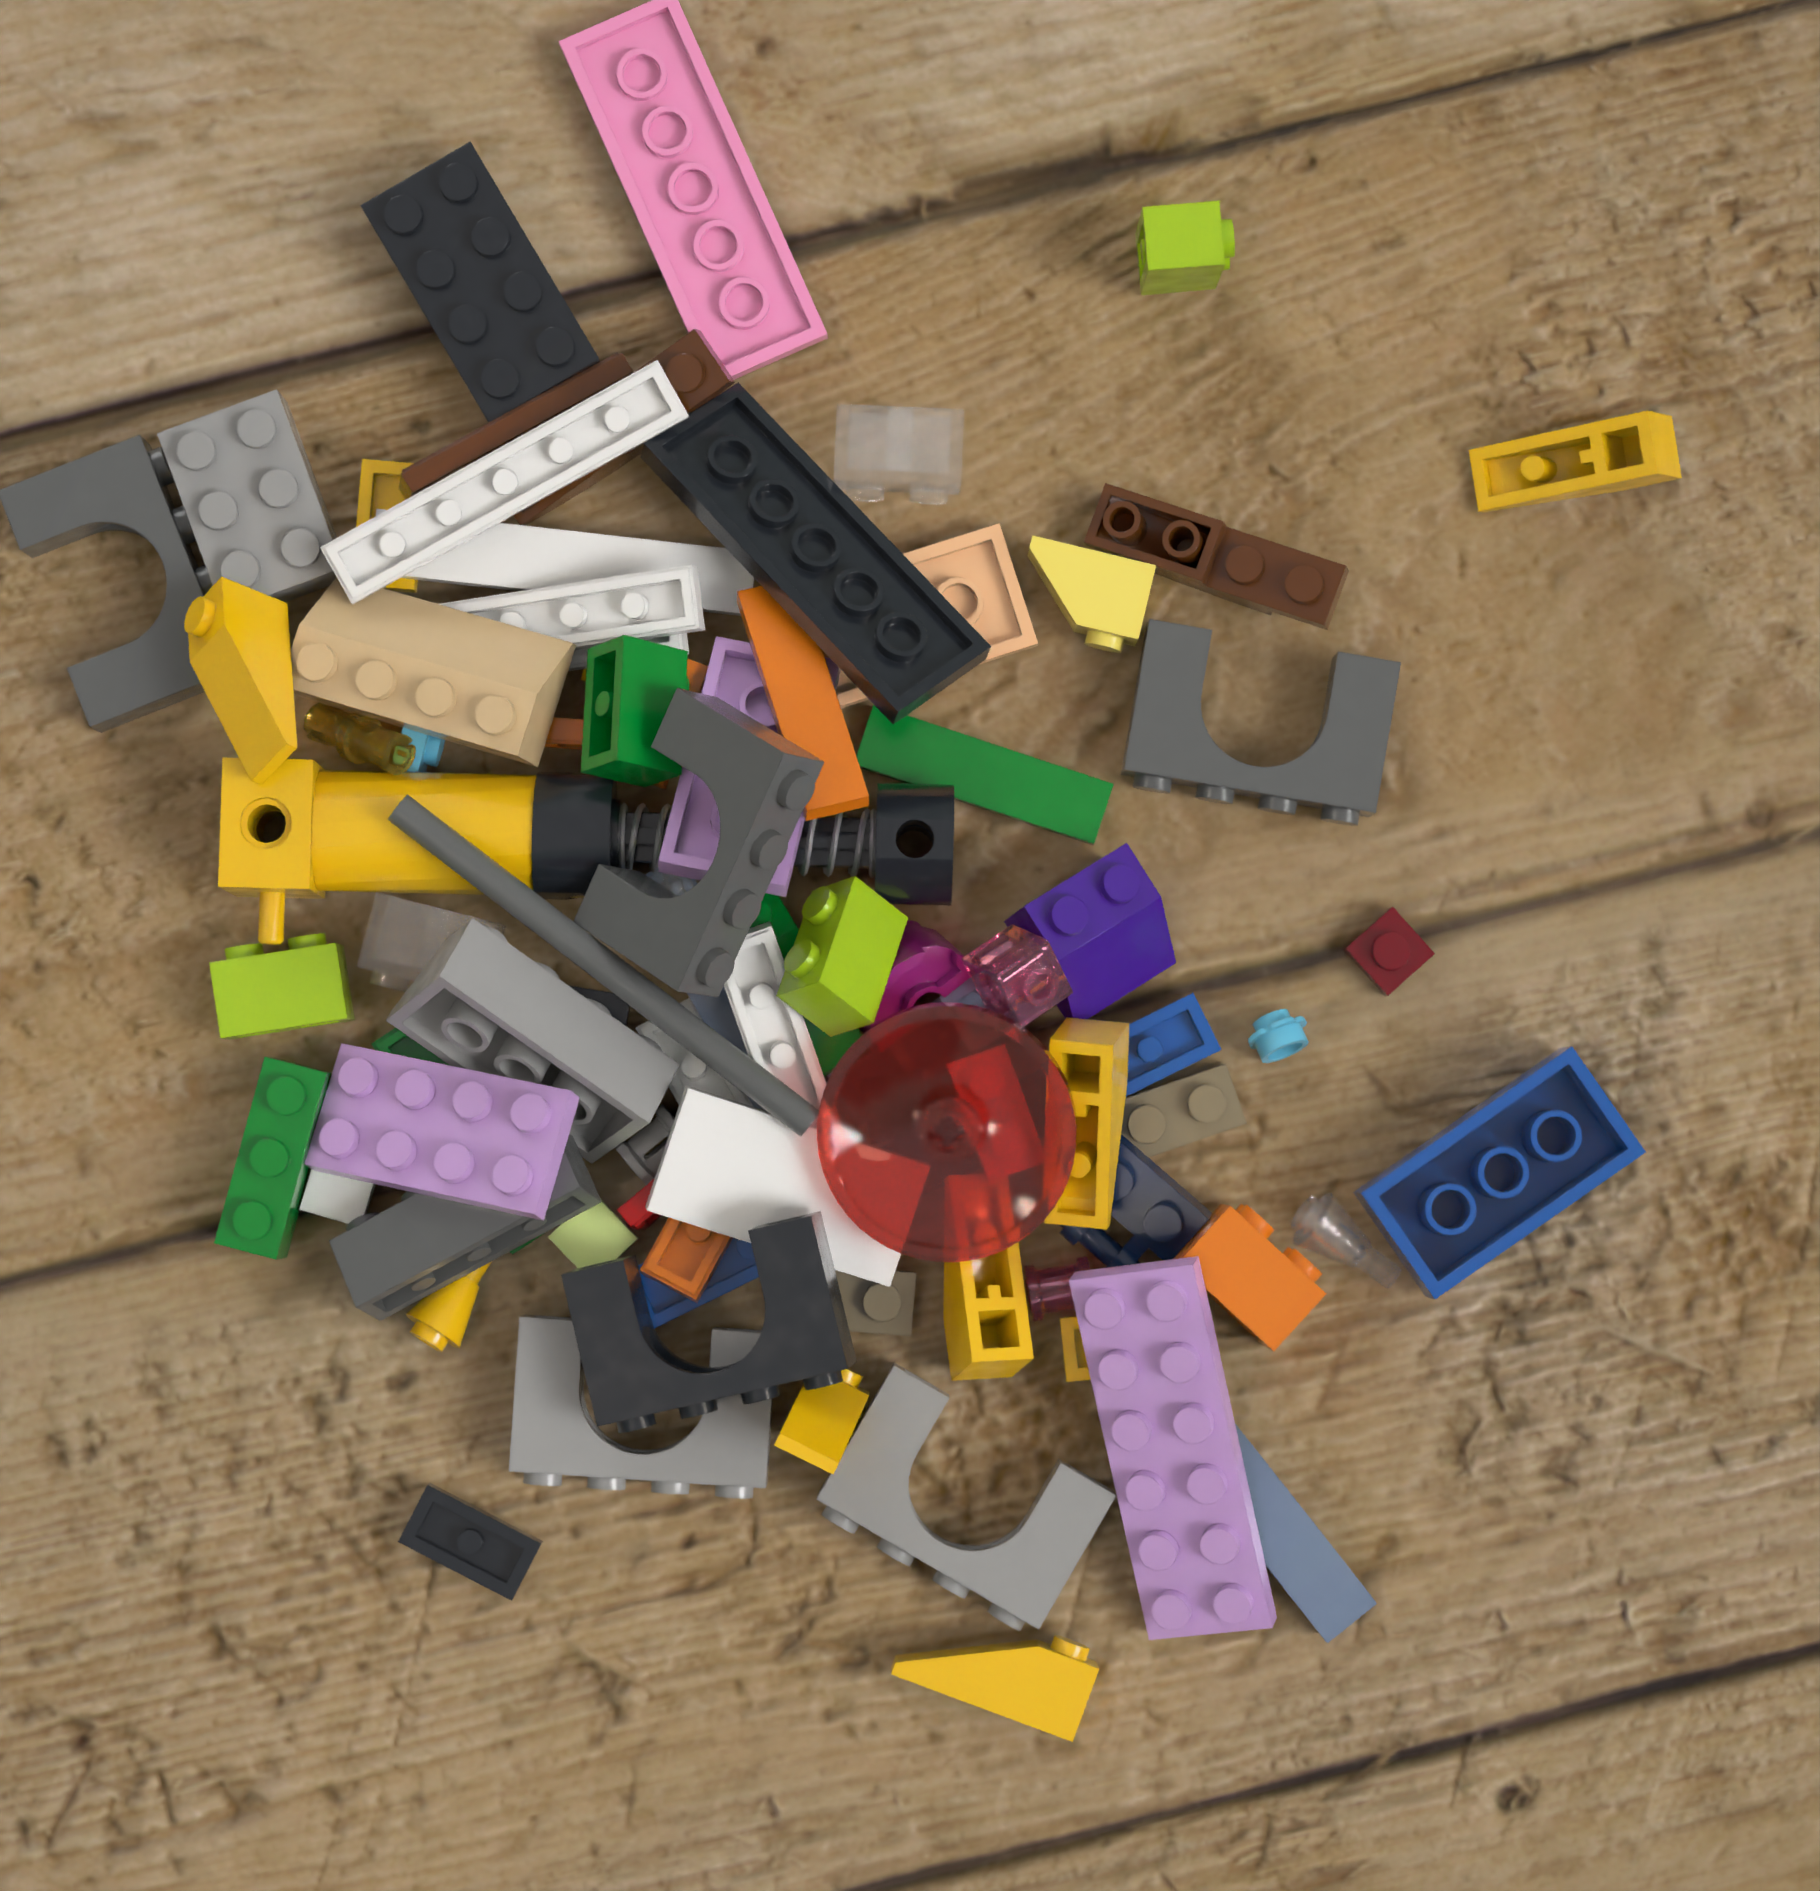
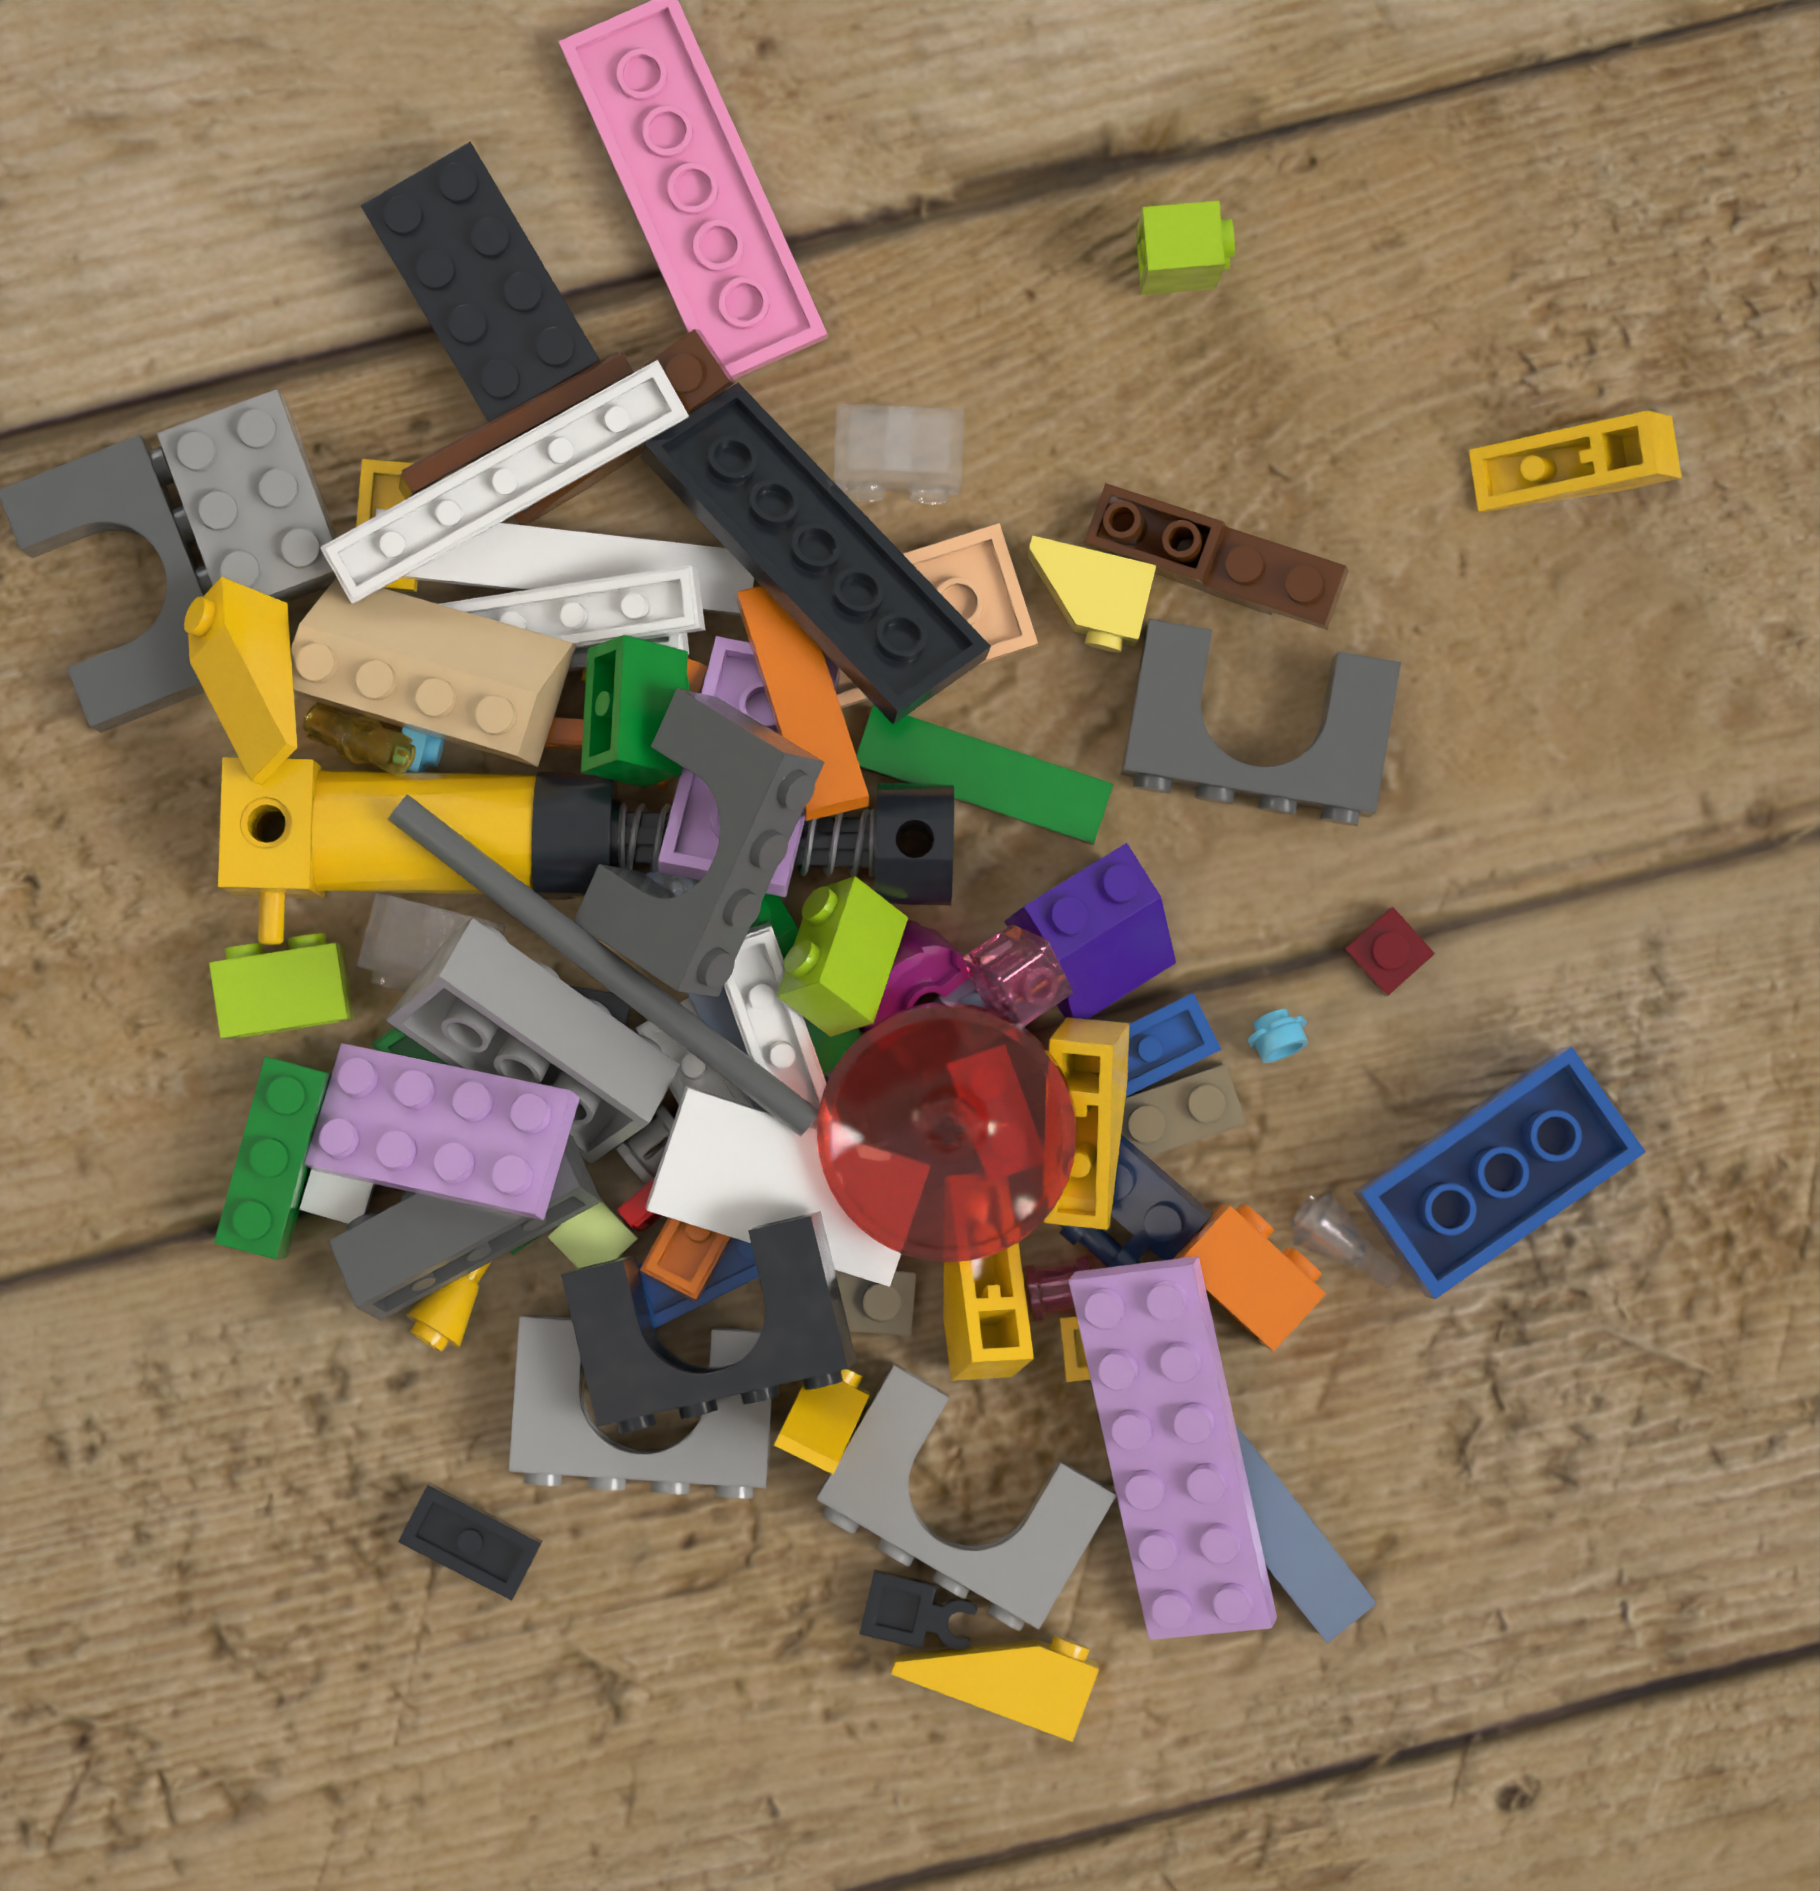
none -> black plate [860,1569,978,1649]

